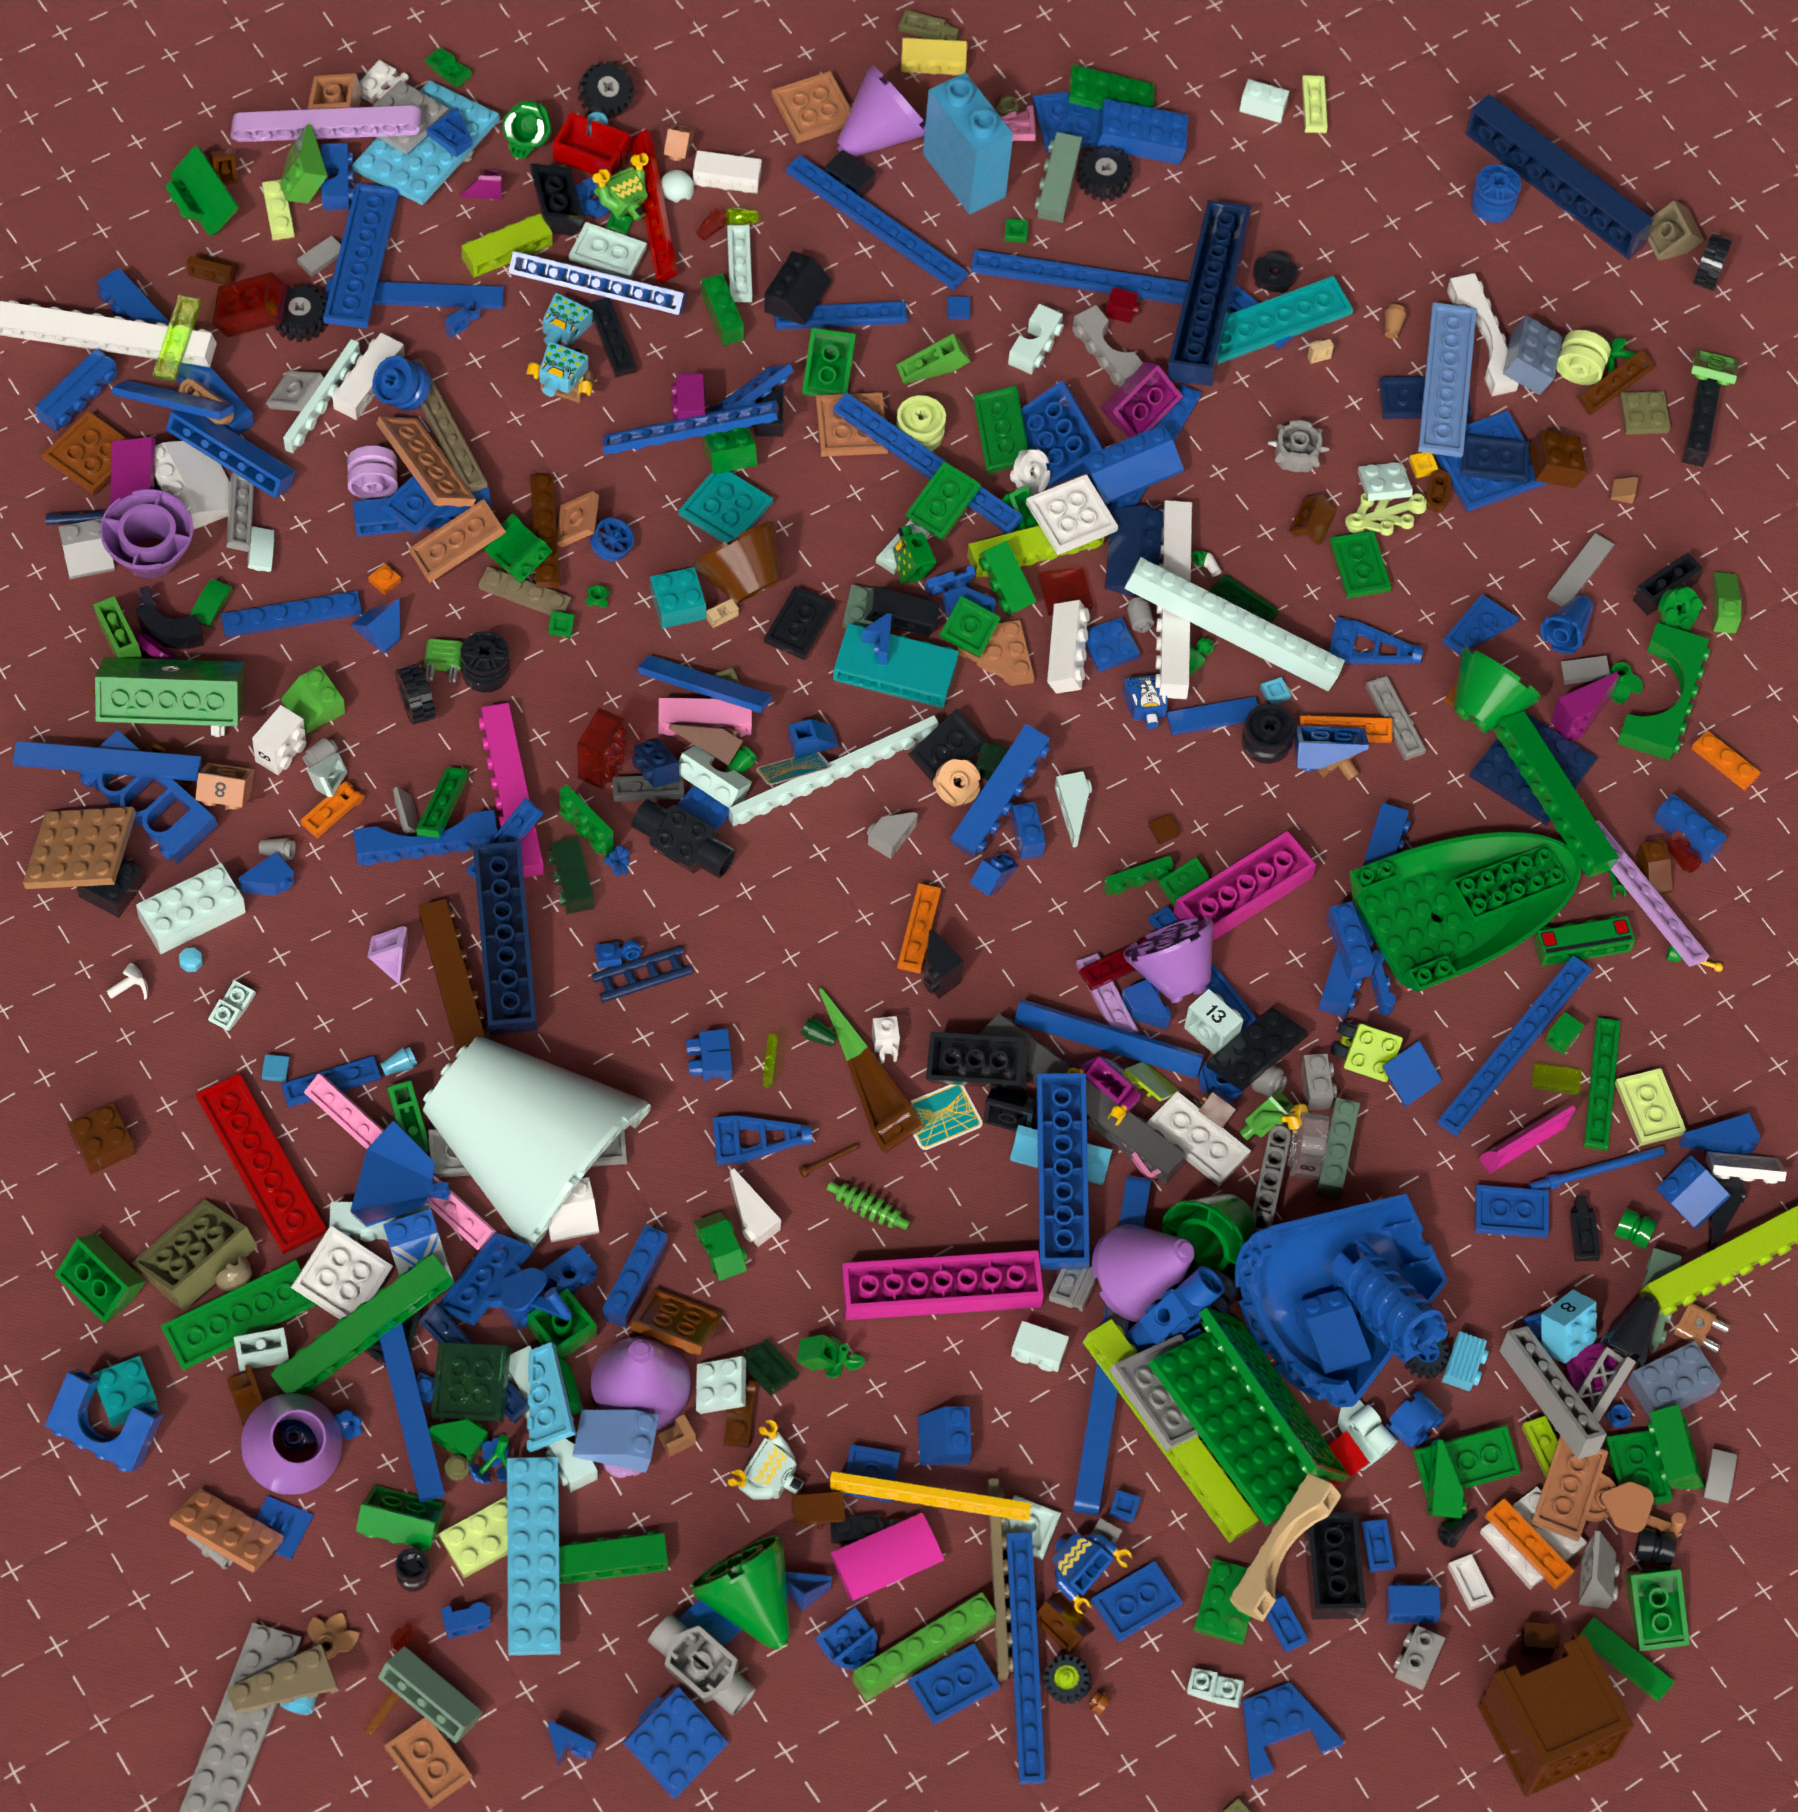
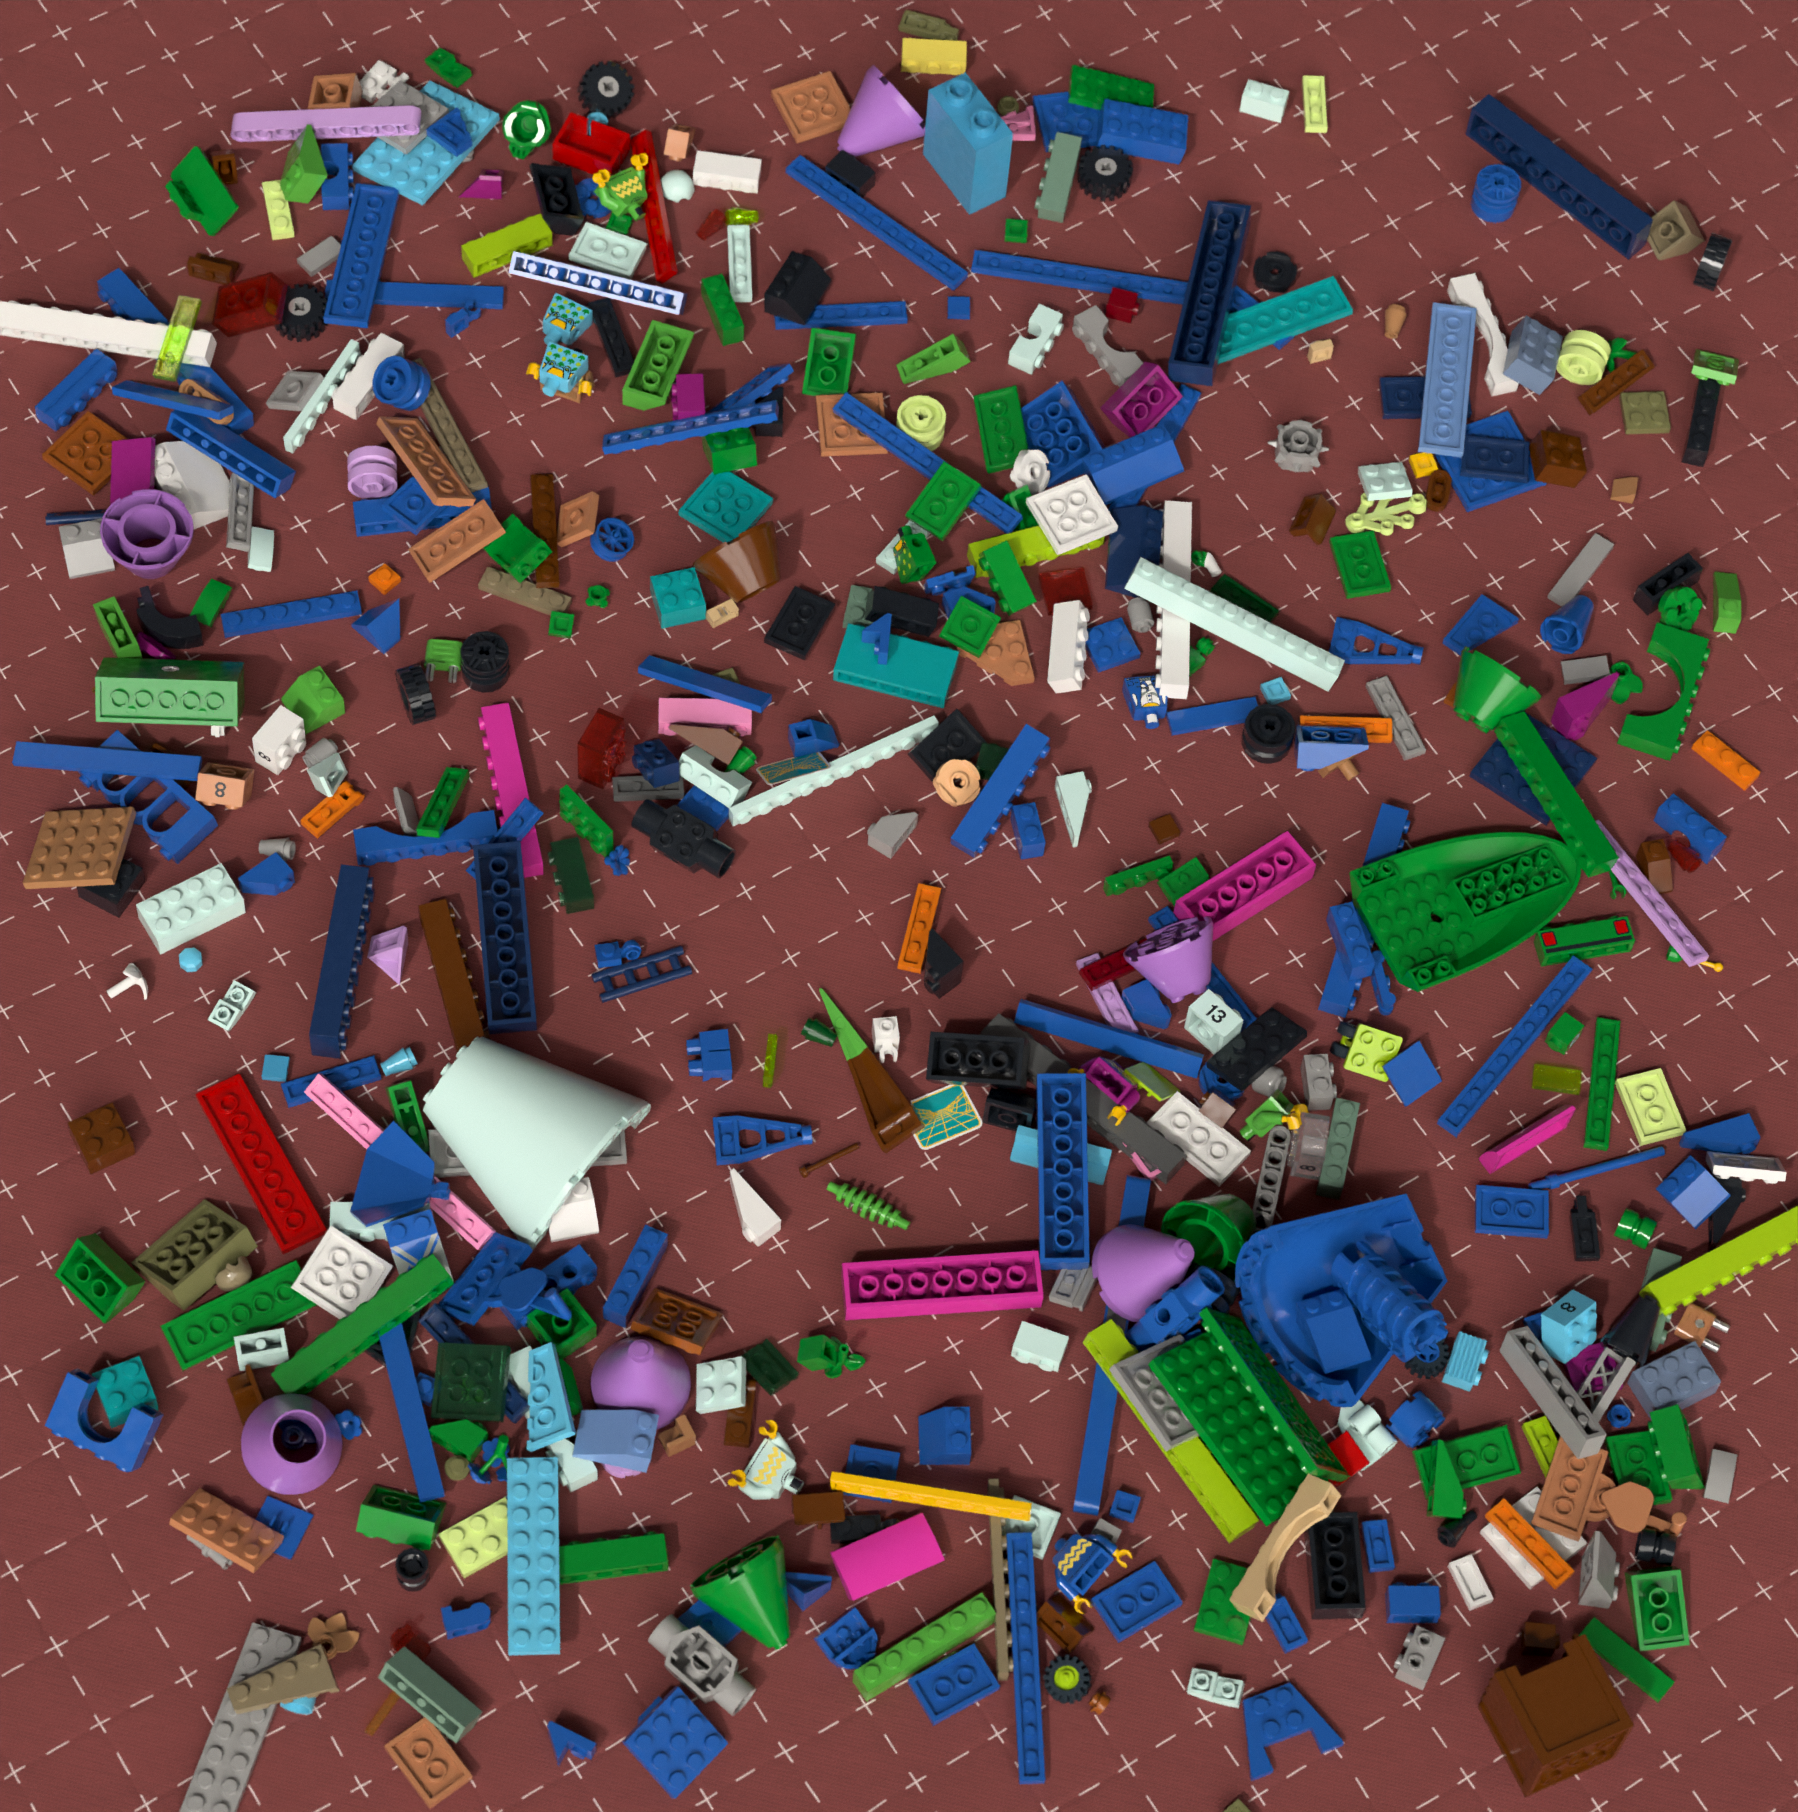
green brick [693,1212,748,1281] -> none
blue slope [970,853,1019,896] -> none
none -> dark blue brick [309,864,375,1059]
none -> bright green slope [623,320,694,411]

